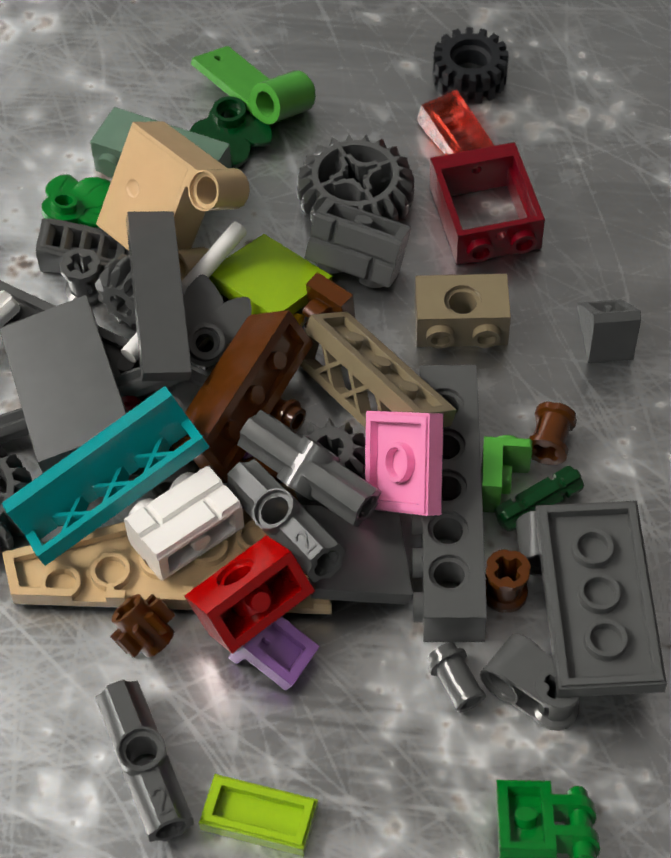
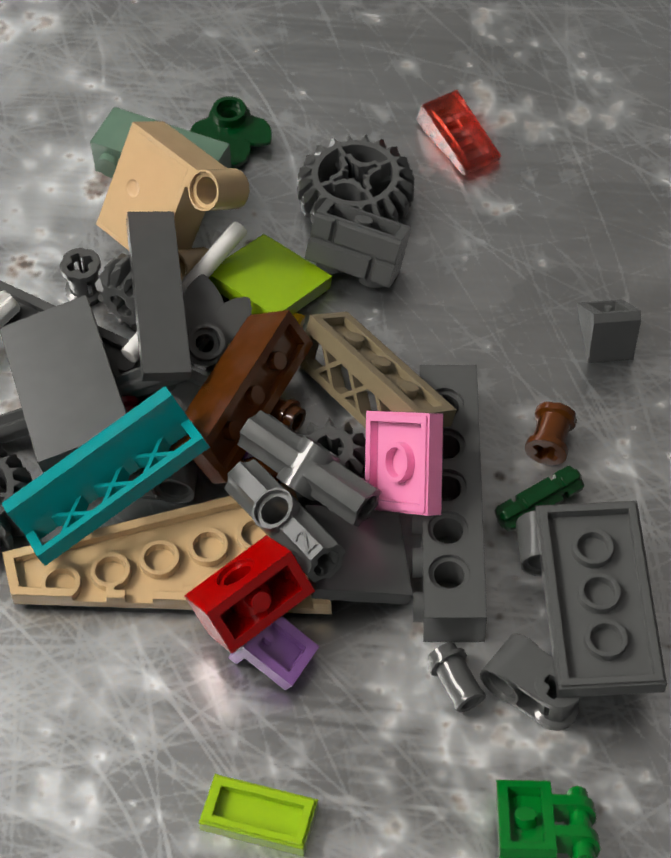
dark grey slope [36,218,129,275] -> none
green plate [41,174,111,227] -> none
dark grey piece [95,679,194,842] -> none
reddish brown gear [111,594,175,658] -> none
white brick [124,466,244,581] -> none
bright green door [191,46,316,124] -> none
reddish brown tile [302,272,356,328] -> none
dark tan brick [415,274,511,349] -> none
dark red window [429,142,545,265] -> none
black tyre [433,27,509,105] -> none
bright green bracket [481,435,533,513] -> none
reddish brown bush [485,549,531,613] -> none

